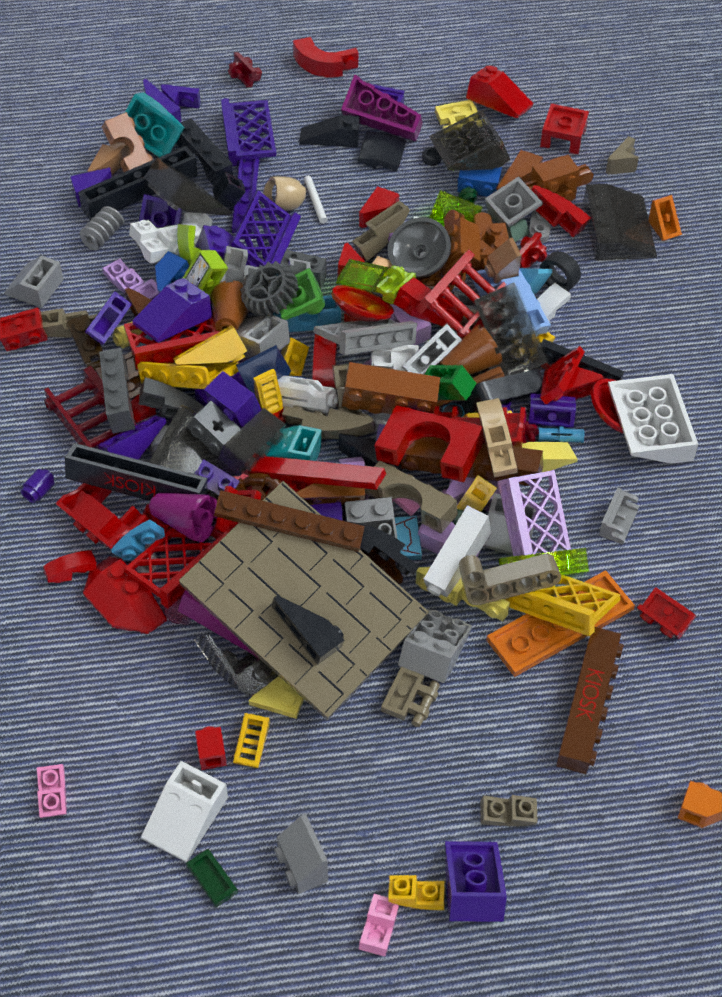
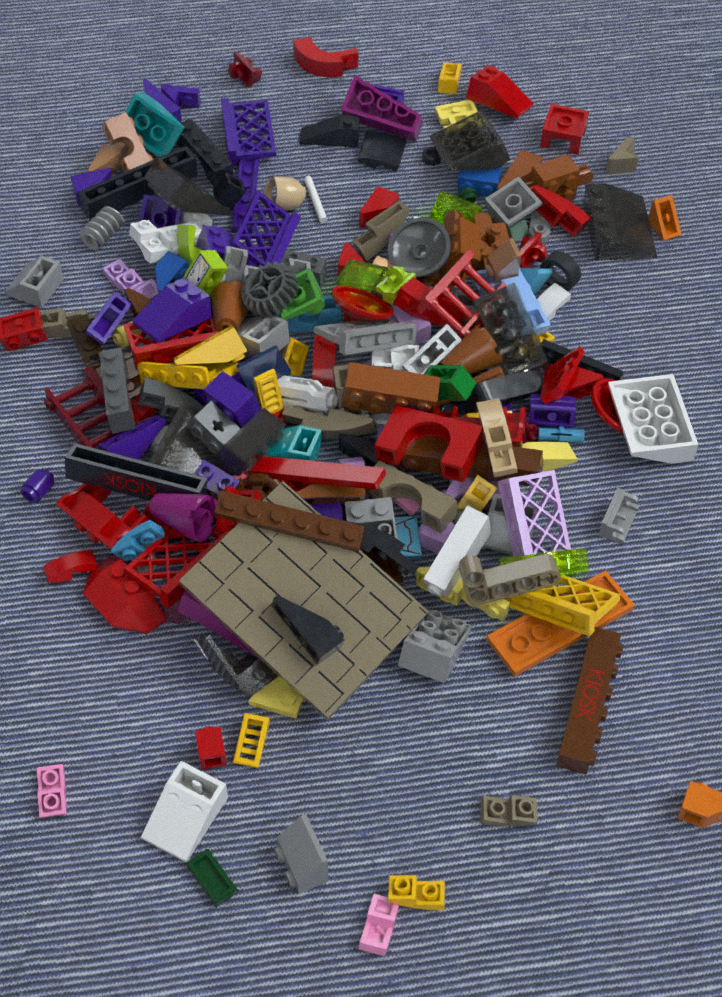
dark tan plate [381,667,440,727] -> none
dark purple slope [445,841,507,922] -> none
red bracket [637,587,696,640] -> none
none -> yellow slope [438,63,462,94]

